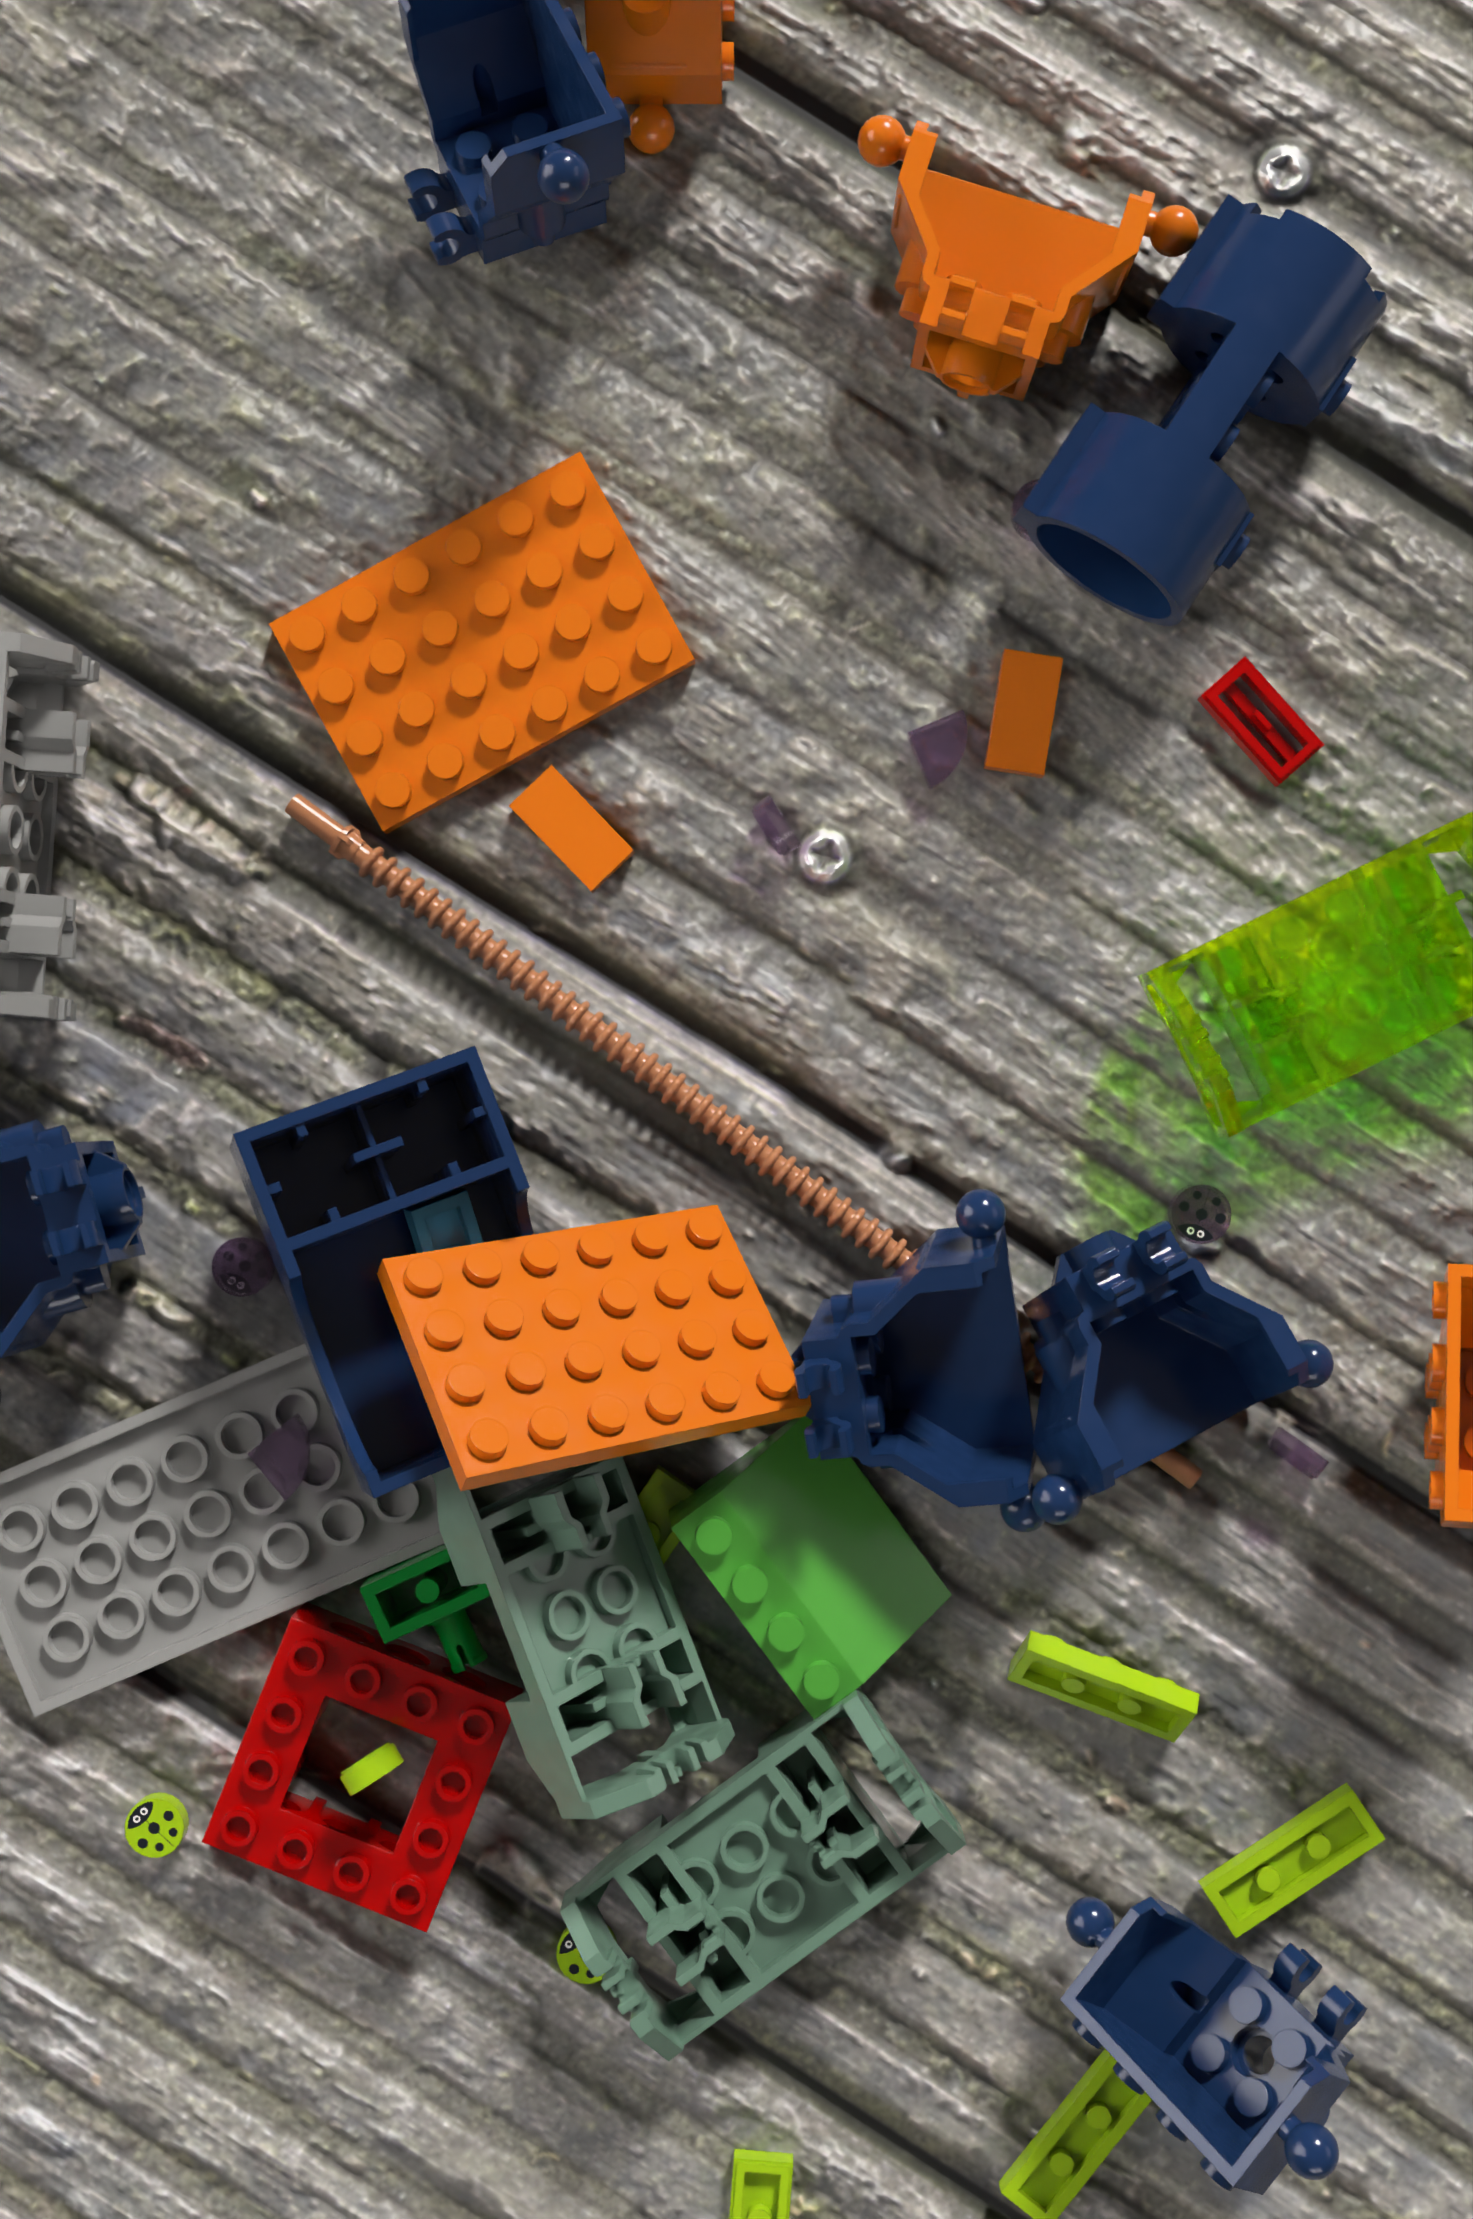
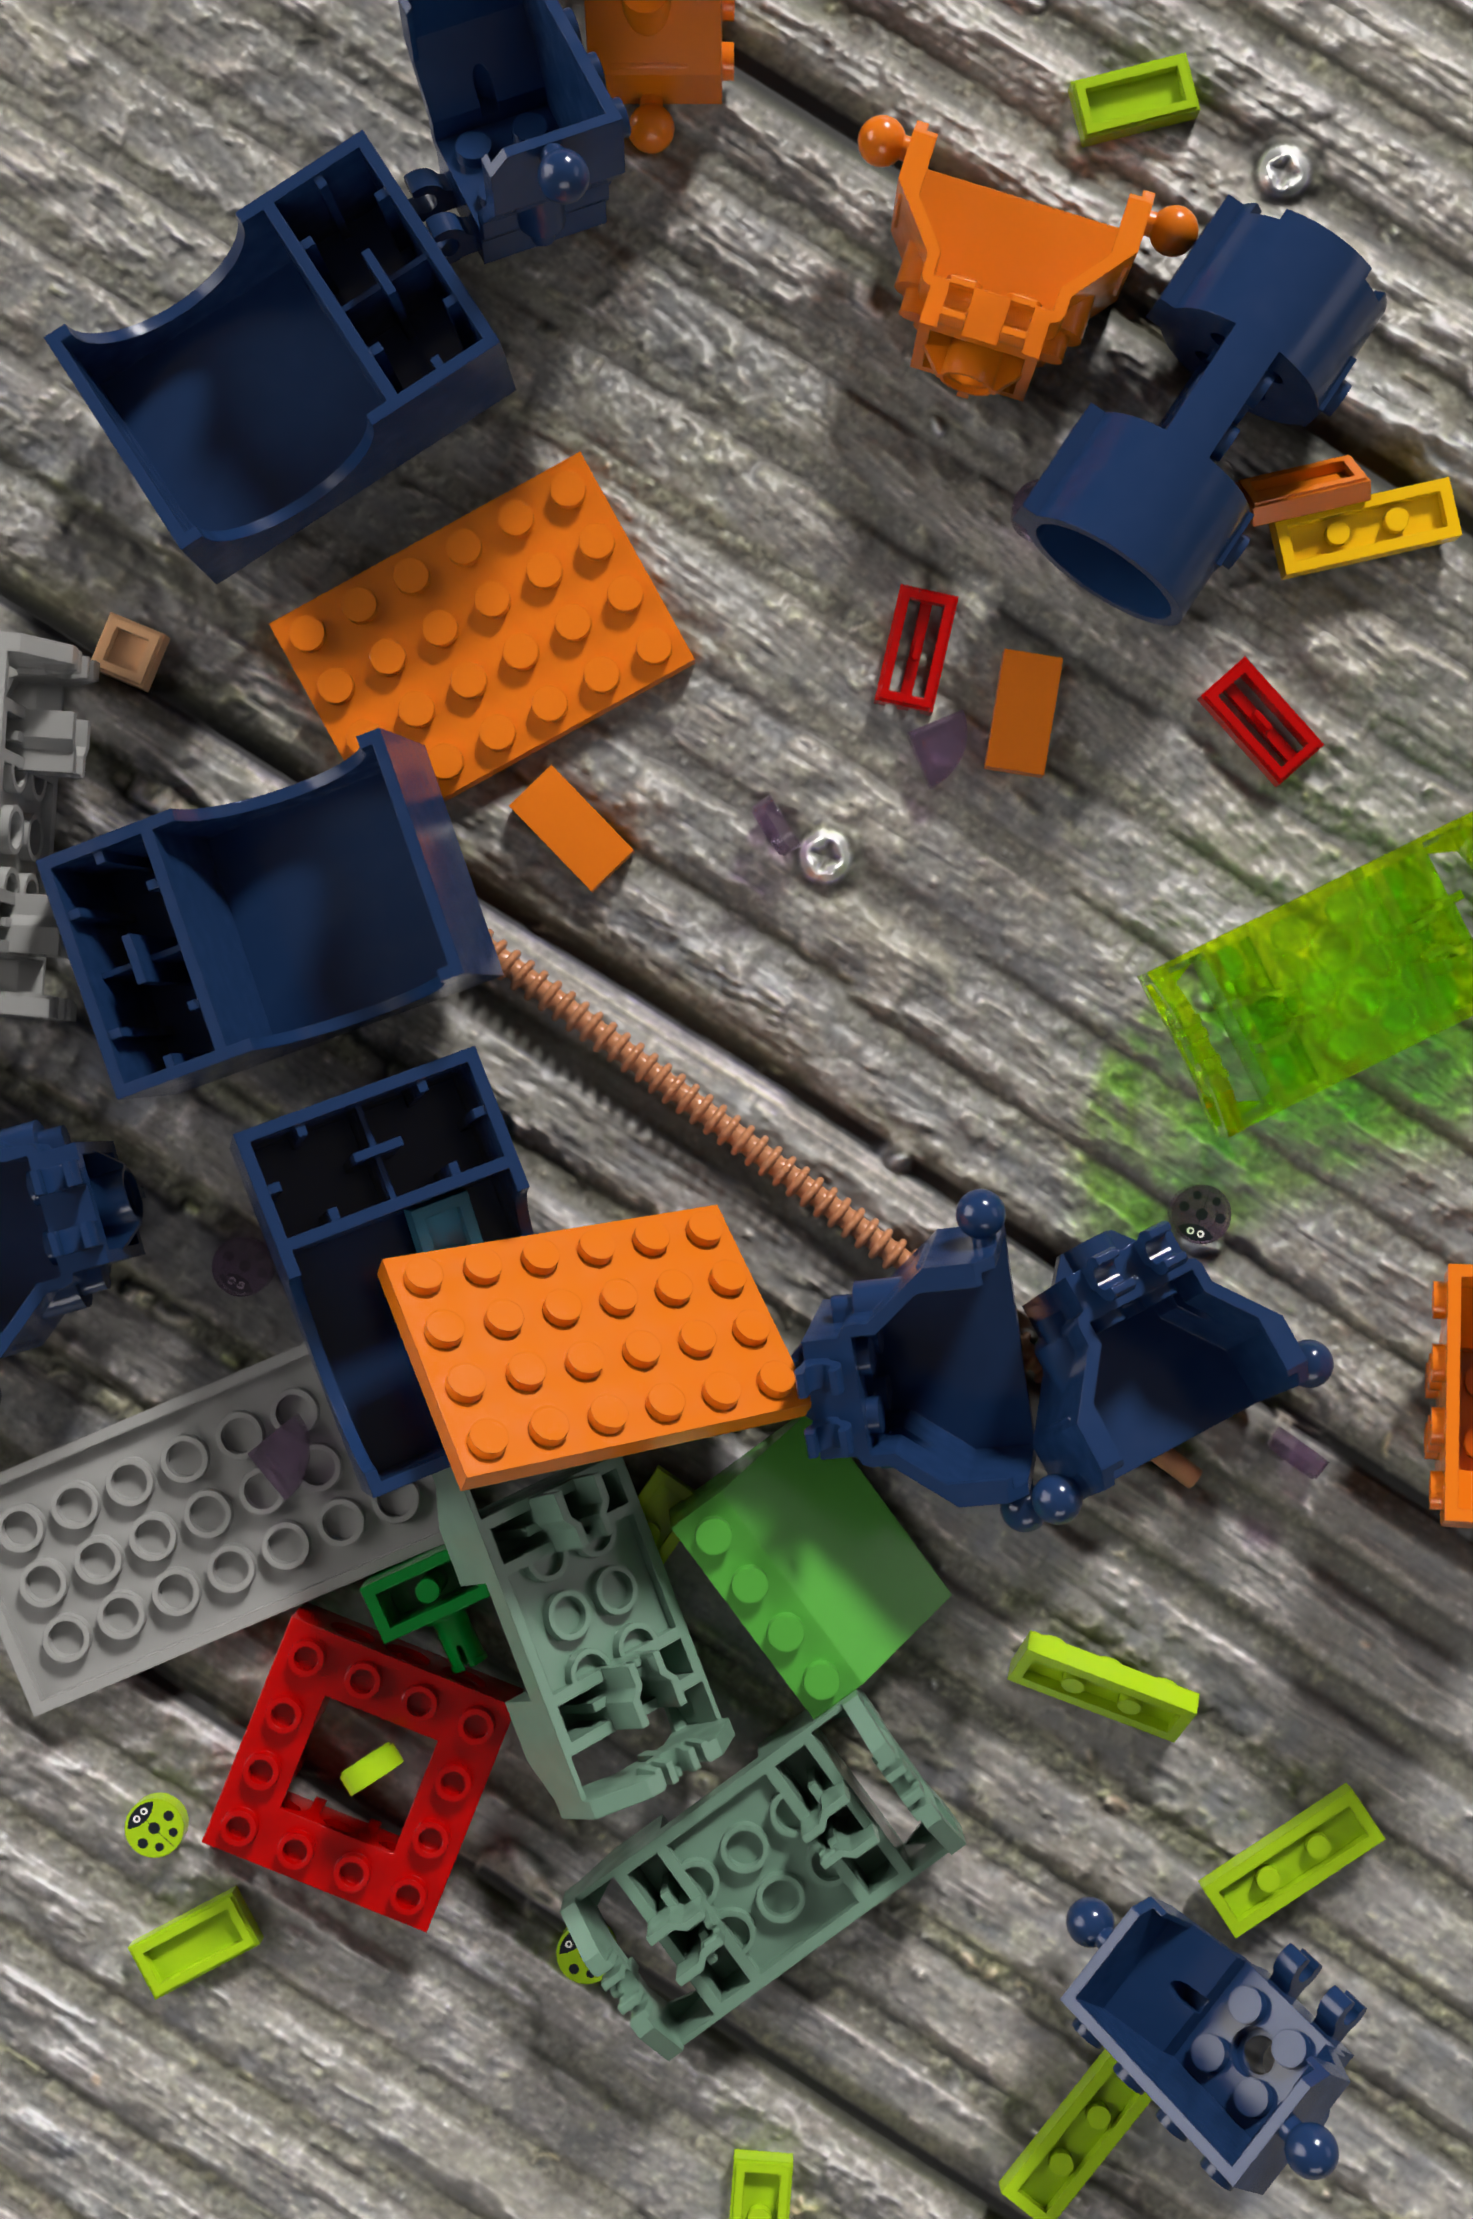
none -> dark blue piece [36,728,504,1100]
none -> dark blue piece [44,130,516,585]
none -> light nougat tile [91,612,171,692]
none -> lime tile [128,1885,264,2000]
none -> red tile [874,584,959,716]
none -> lime tile [1068,52,1200,148]
none -> orange tile [1235,455,1371,527]
none -> yellow plate [1269,477,1462,580]

